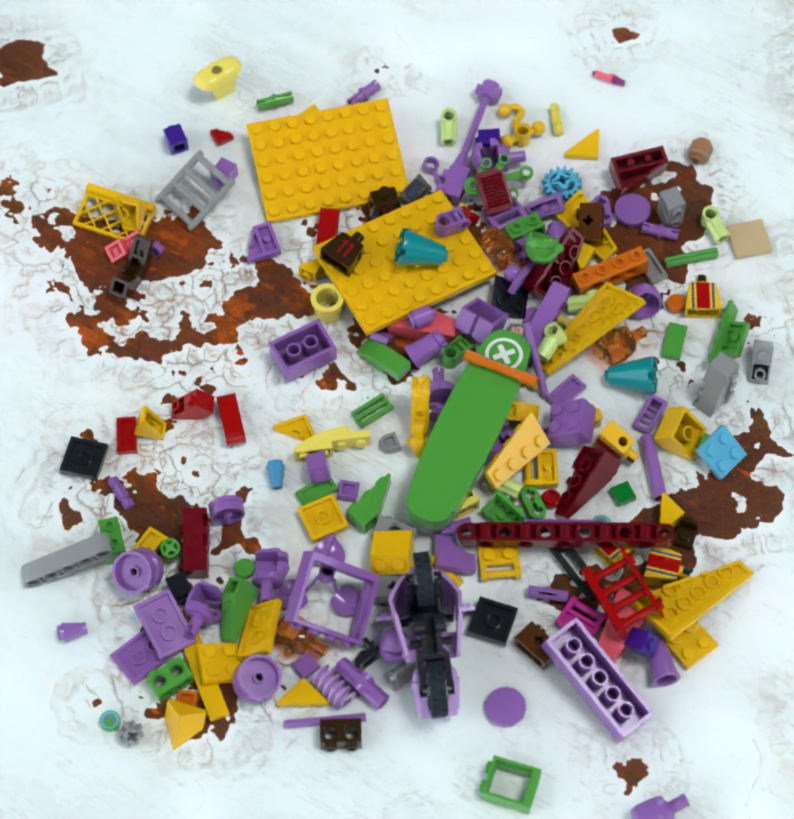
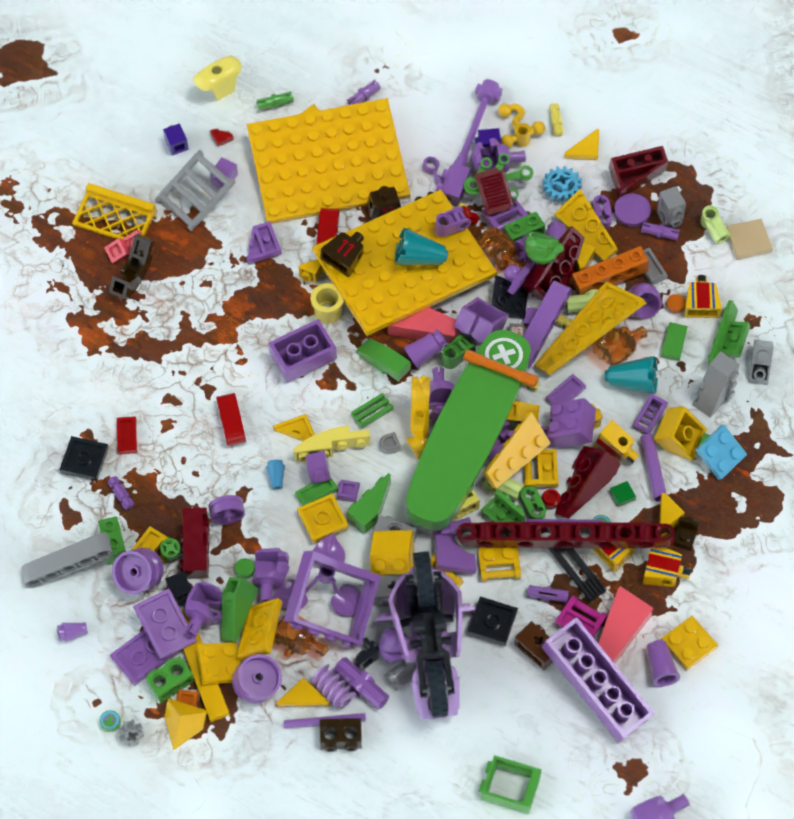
yellow slope [113,197,147,232] -> none
yellow slope [134,406,167,441] -> none
medium lavender hinge [151,241,164,257] -> none
red slope [171,389,215,420] -> none
medium lavender tile [292,651,320,679] -> none
medium lavender tile [370,330,394,345] -> none
sticker [400,174,432,204] -> none
medium lavender brick [406,304,436,329] -> none
yellowish green piece [441,108,457,146] -> none
medium lavender tile [485,687,526,728] -> none
medium lavender bar [523,321,549,397] -> none
medium lavender slope [525,191,566,219] -> none
yellowish green piece [537,322,567,362] -> none
reddish brown brick [576,203,605,244] -> none
red fence [581,547,665,640] -> none
piece [592,70,626,86] -> none
dark purple brick [624,627,661,658] -> none
yellow wing [631,560,754,641] -> none
bright green axle [664,247,719,268] -> none
medium nougat head [687,137,713,165] -> none

